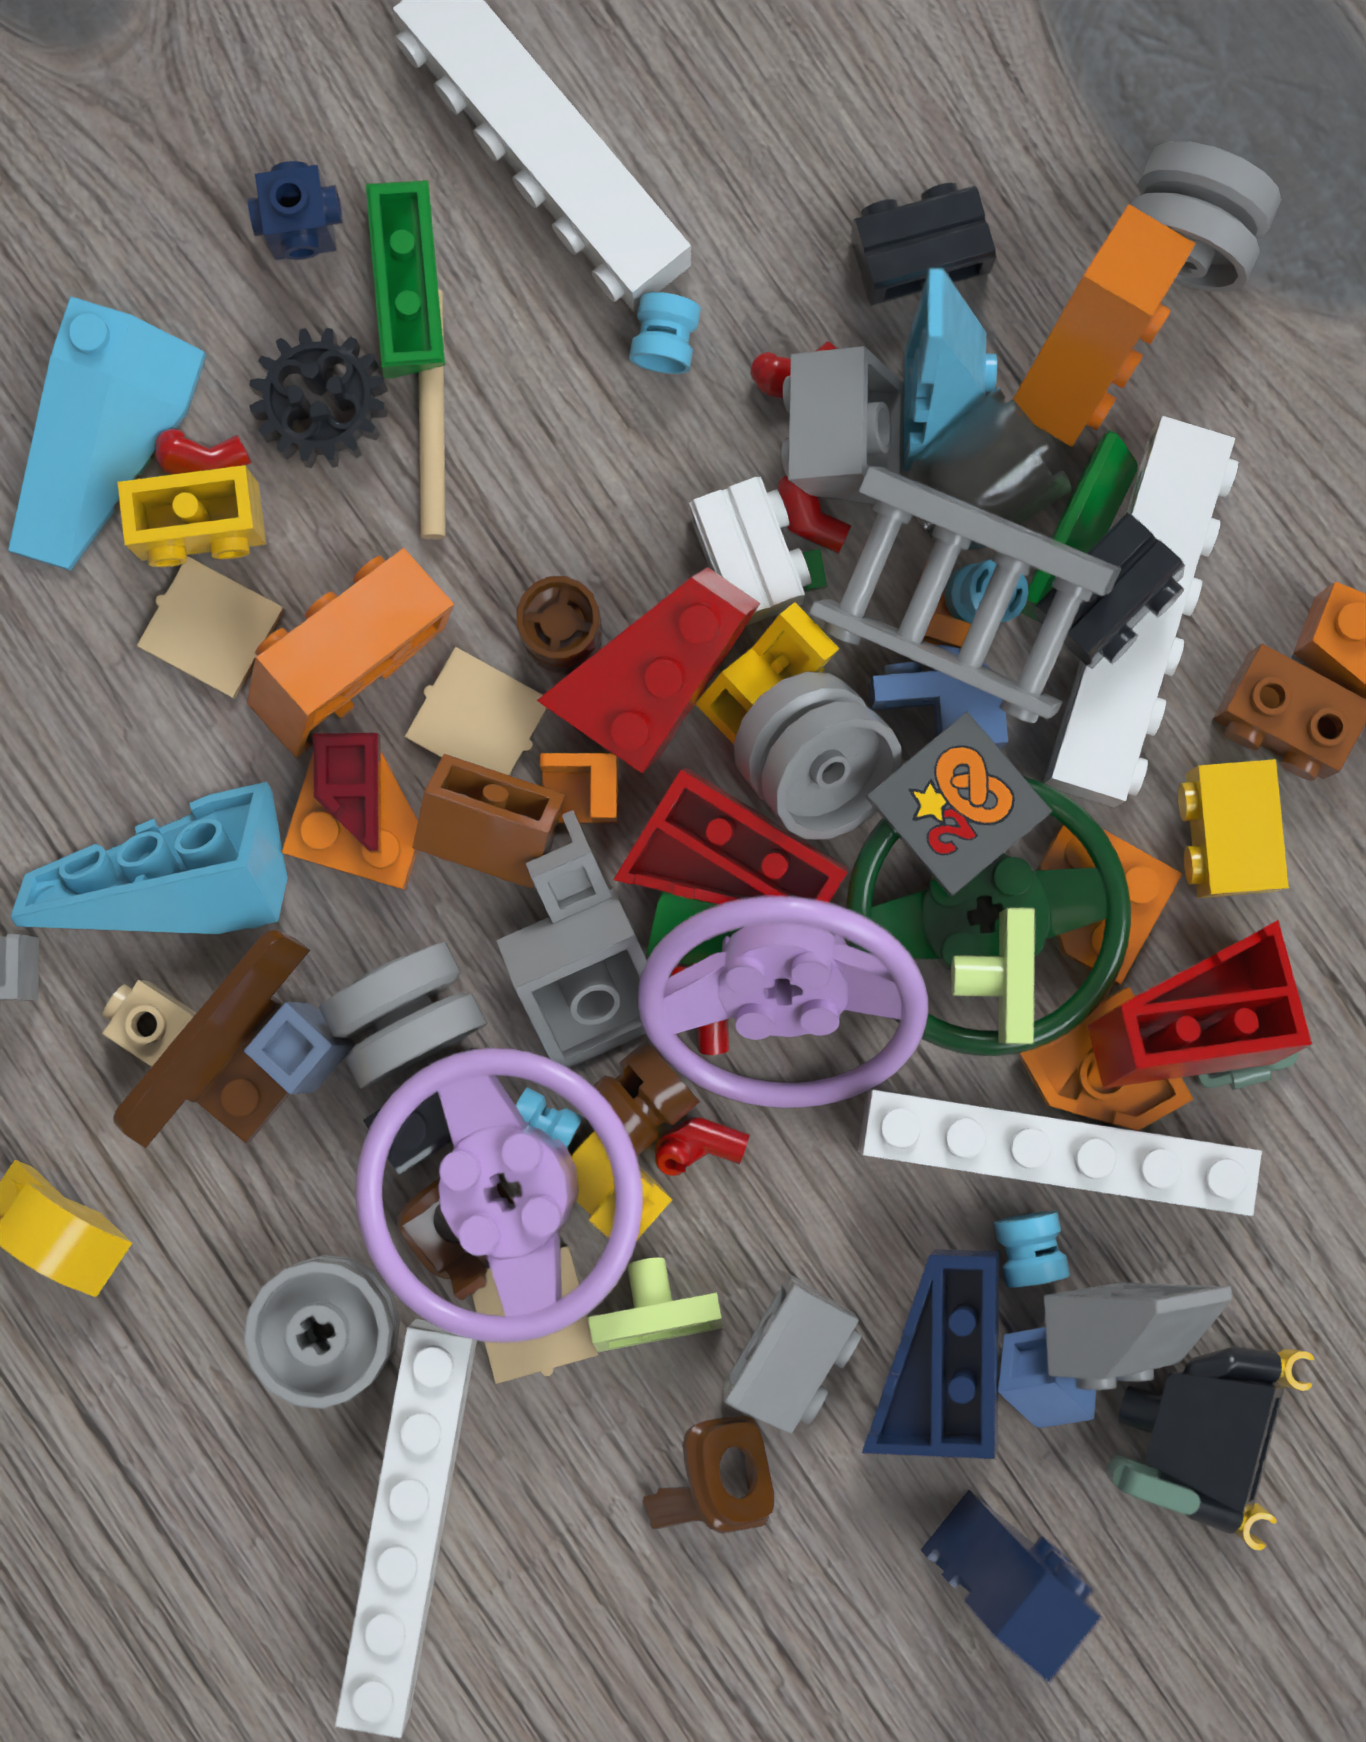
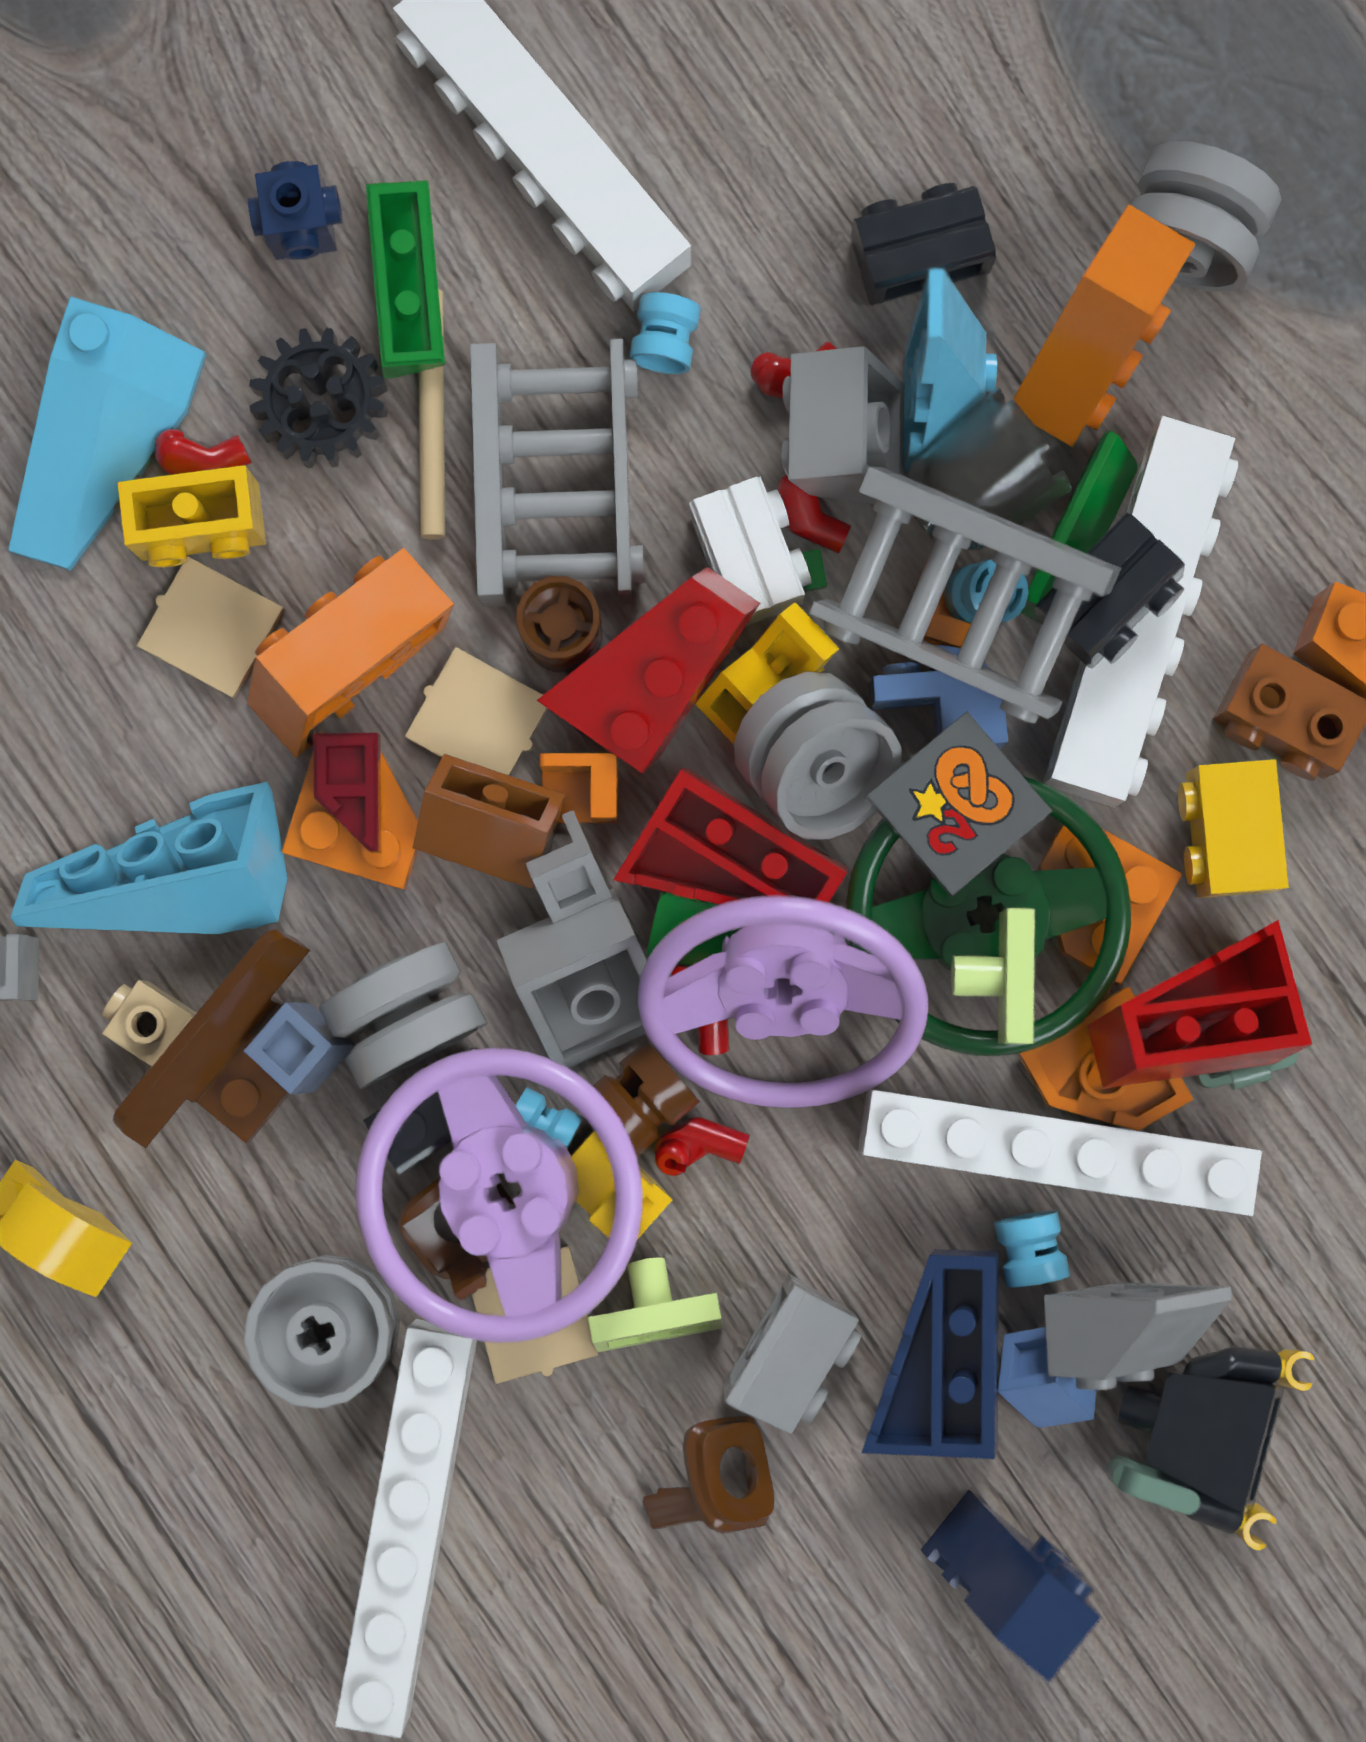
none -> light grey fence [470,339,644,607]

